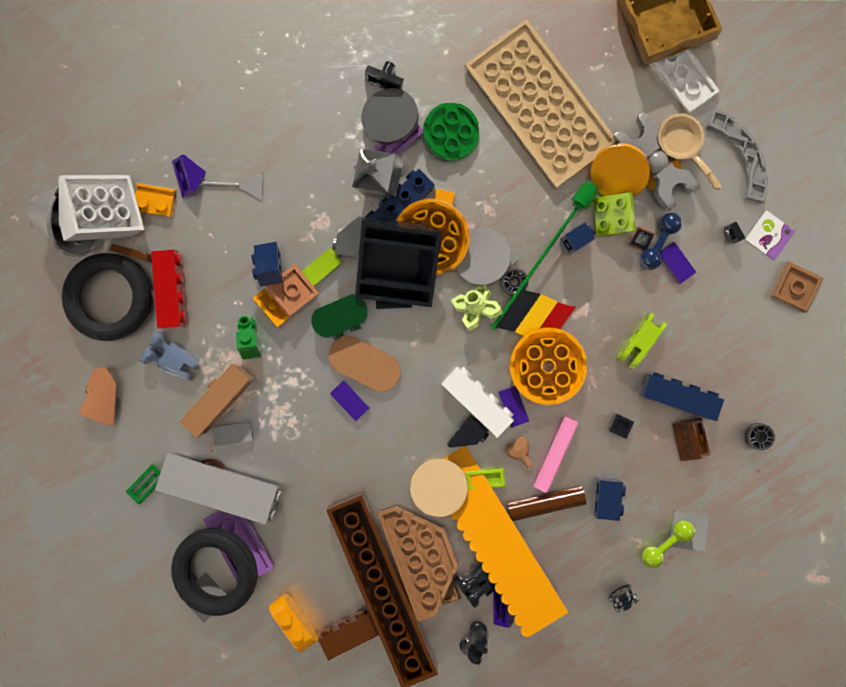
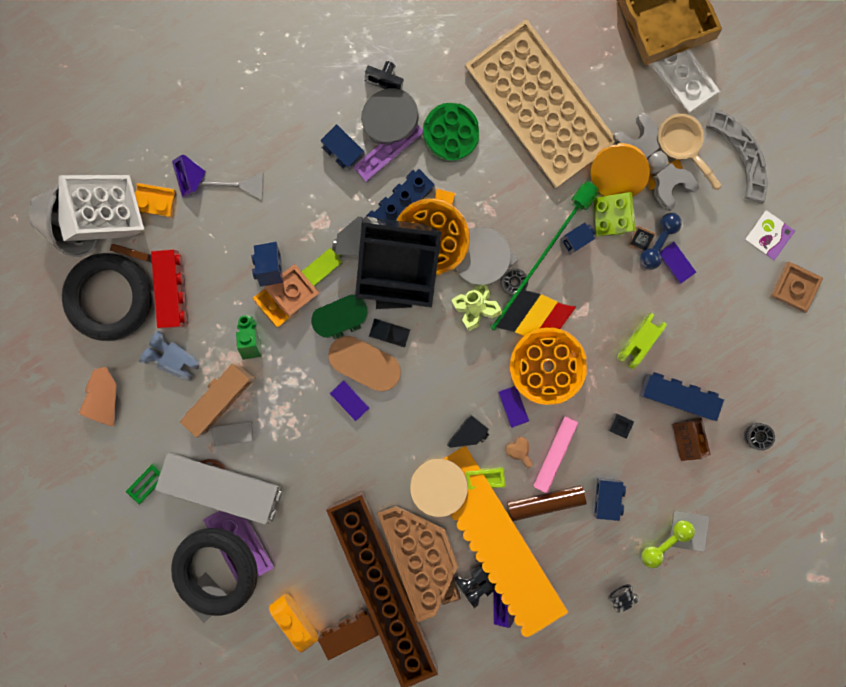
dark grey piece [352,149,404,197] -> none
white brick [442,367,514,438] -> none
black piece [459,621,489,665] -> none
black plate [724,221,746,244] -> none
none -> dark blue brick [320,124,365,171]
none -> black slope [369,318,411,348]

